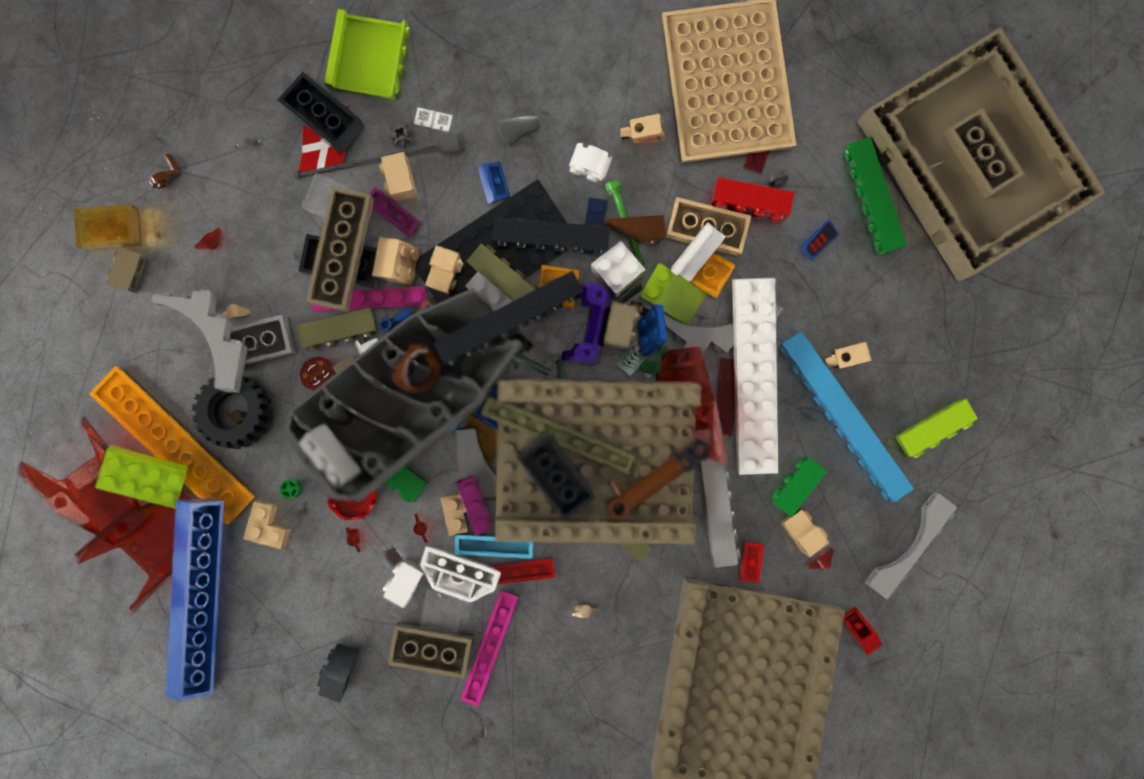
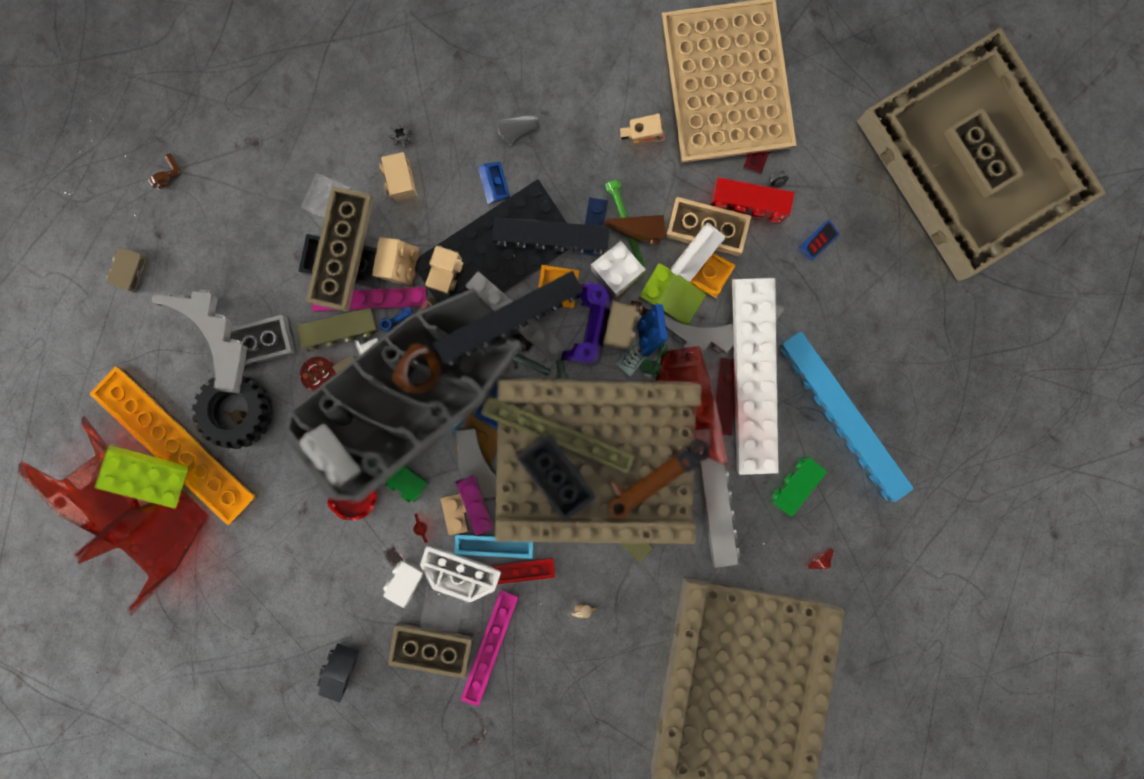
clear yellow brick [73,204,142,251] -> none
blue brick [166,498,224,701] -> none
clear red piece [194,227,221,250] -> none
tan piece [222,304,251,320] -> none
tan brick [243,500,291,549] -> none
black brick [278,72,365,155] -> none
green wheel [280,479,302,499] -> none
flag [294,105,465,179] -> none
lime panel [324,9,410,100] -> none
clear red piece [346,527,361,552] -> none
magenta plate [370,187,421,237] -> none
white sticker [414,108,453,132] -> none
olive brick [466,243,539,301] -> none
white brick [569,143,613,183] -> none
sand green sticker [611,283,643,305] -> none
red plate [739,541,764,583] -> none
tan brick [781,509,829,557] -> none
tan torso [824,342,871,369] -> none
red slope [843,607,882,656] -> none
green brick [844,137,907,256] -> none
light grey arch [864,492,957,600] -> none
lime brick [895,399,978,458] -> none

